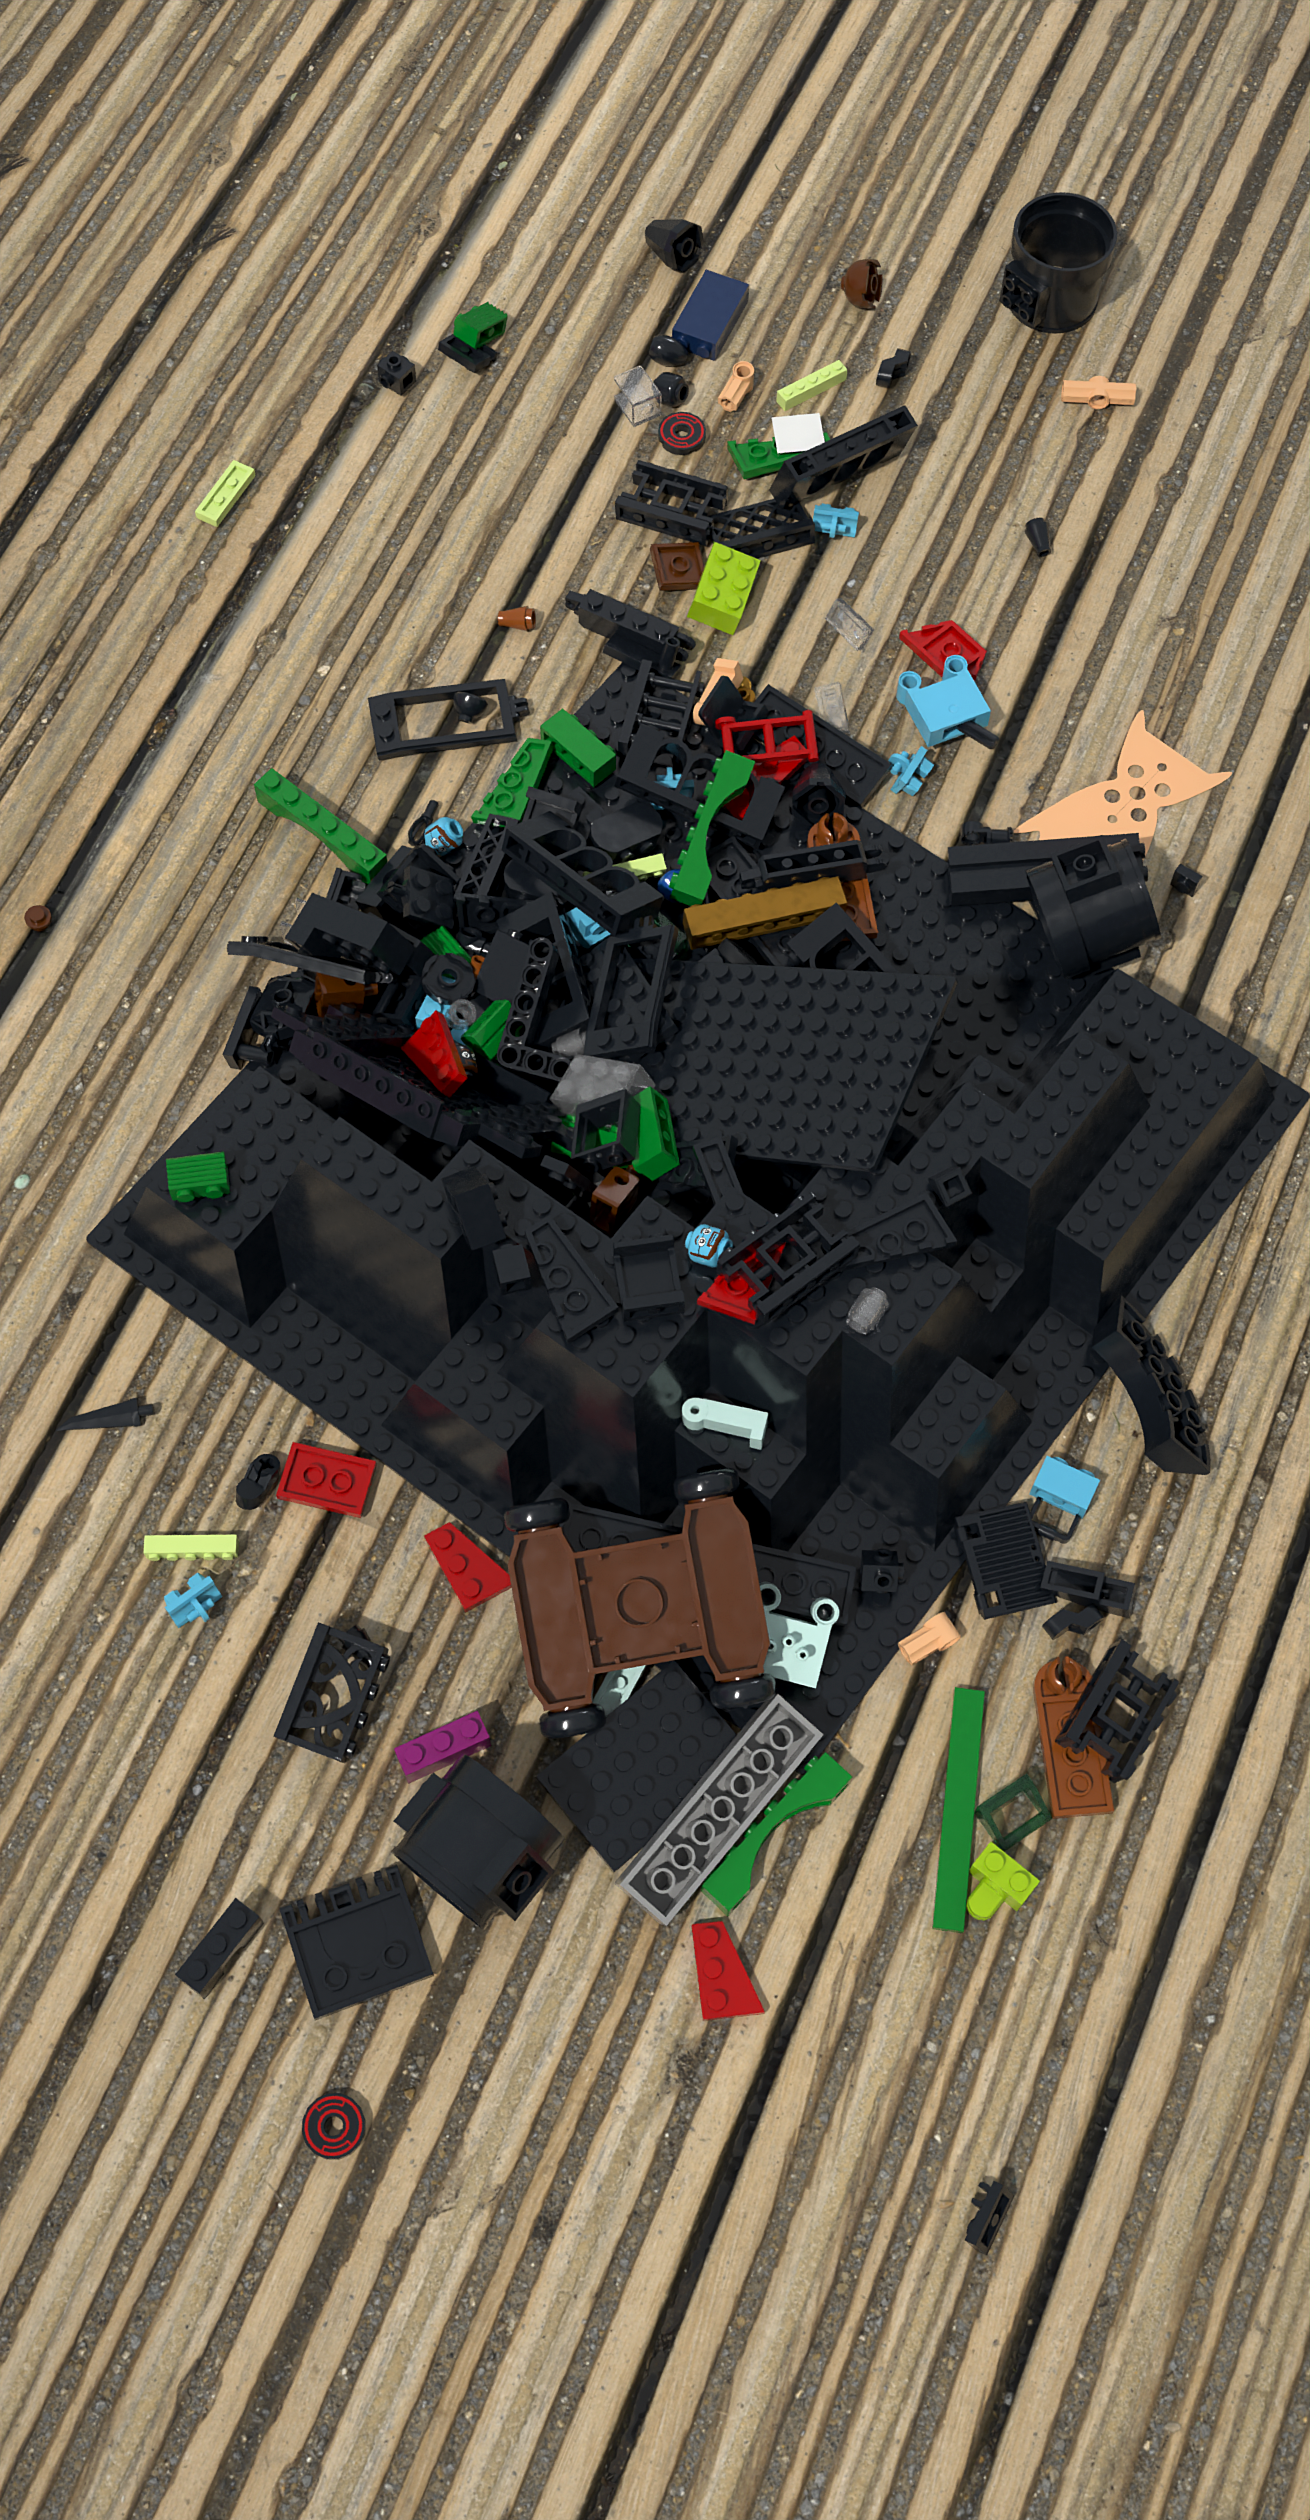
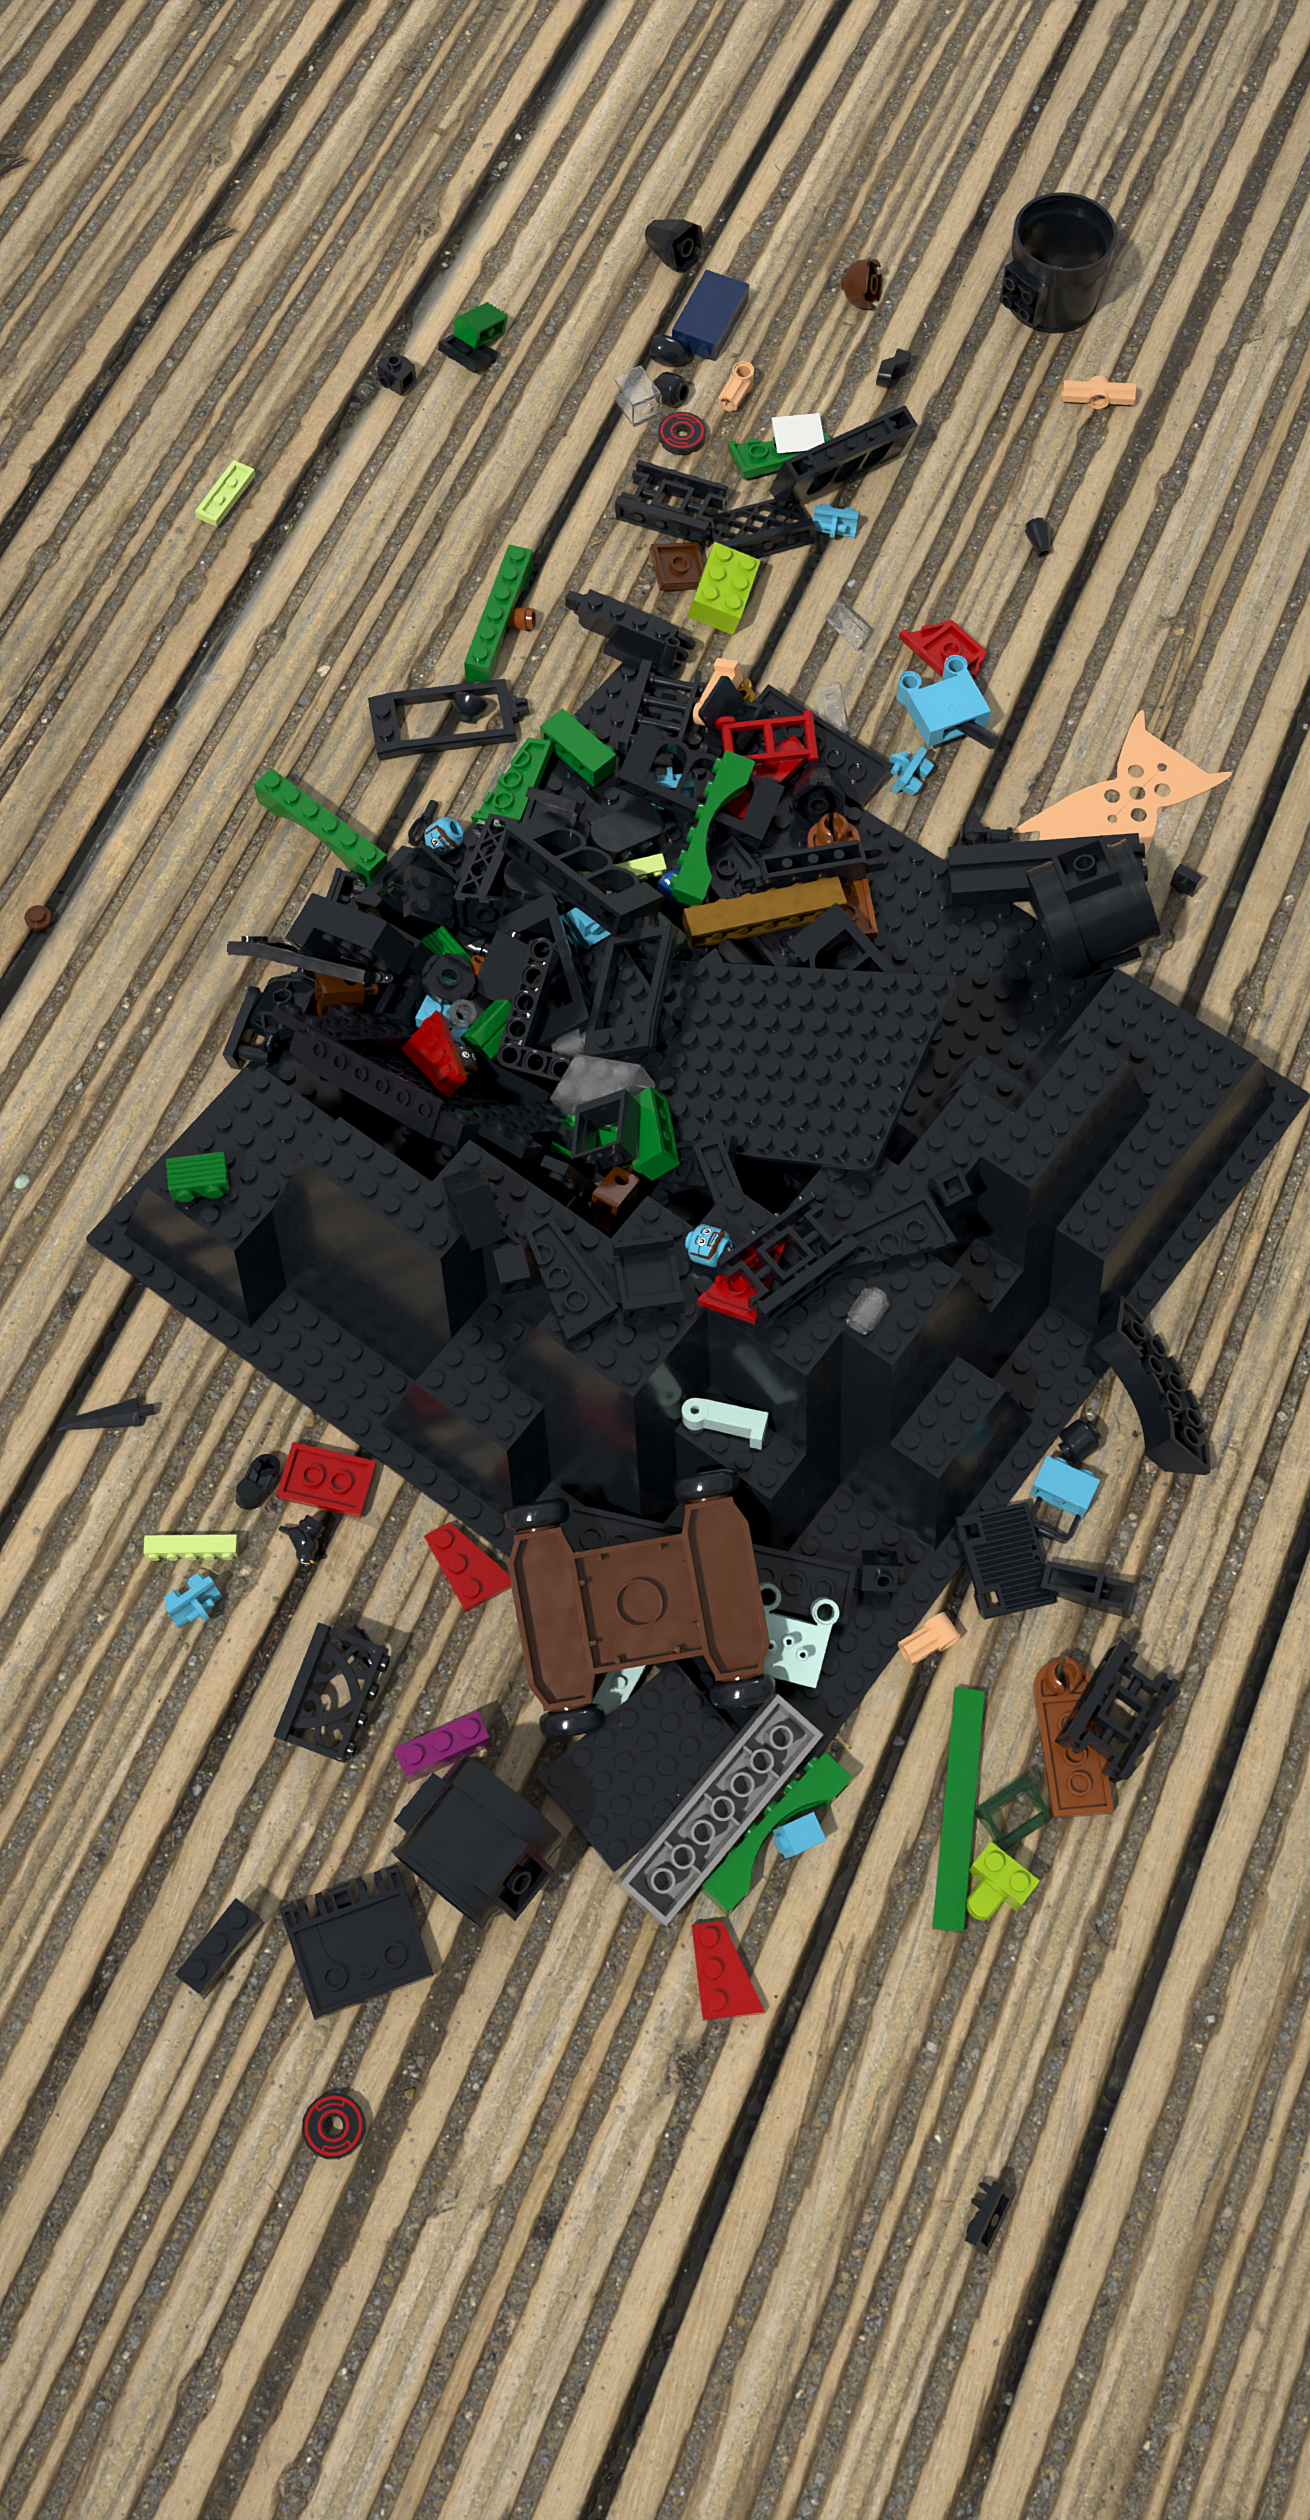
yellowish green piece [776,360,847,411] -> none
black piece [1042,1604,1104,1640] -> none
none -> black animal [278,1515,325,1566]
none -> green arch [464,544,533,682]
none -> medium azure brick [773,1812,826,1859]
none -> black head [1058,1419,1102,1462]

